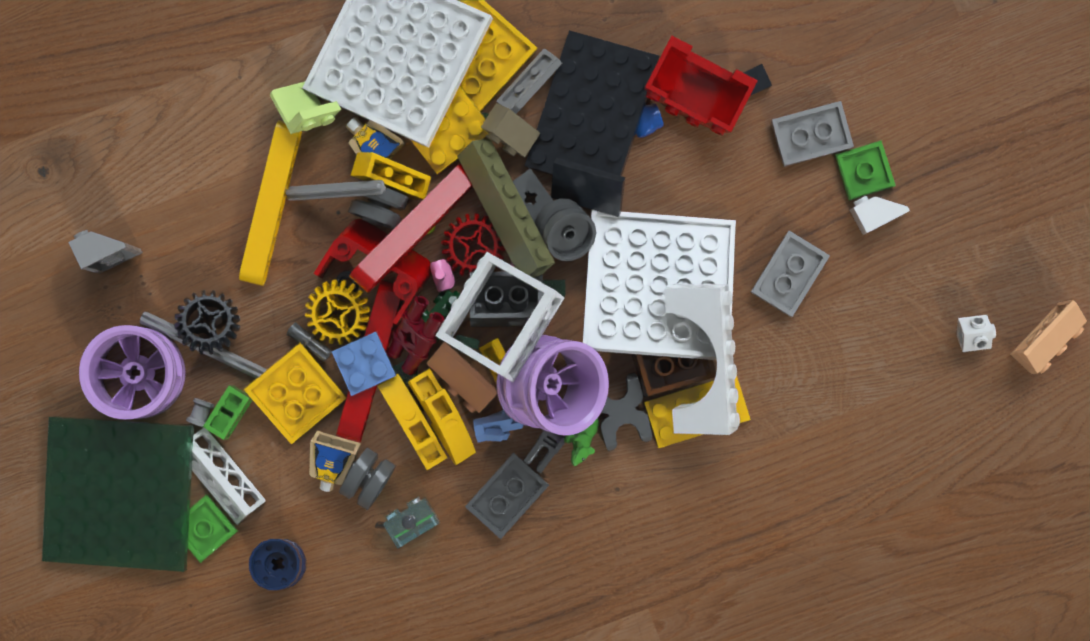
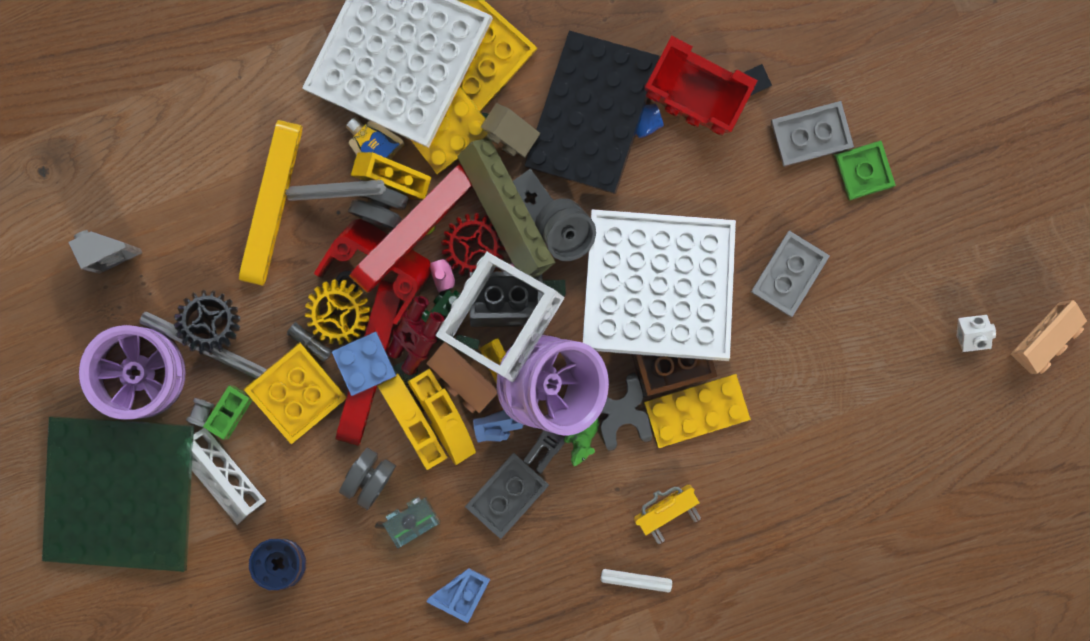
bright green tile [170,494,238,563] -> none
yellowish green bracket [270,82,341,134] -> none
torso [309,431,361,492] -> none
light grey plate [496,49,562,114] -> none
black tile [551,157,625,217] -> none
white arch [664,284,740,435] -> none
white slope [850,196,910,235] -> none
none -> medium blue wing [427,568,490,623]
none -> white axle [601,569,672,592]
none -> yellow piece [633,485,701,544]

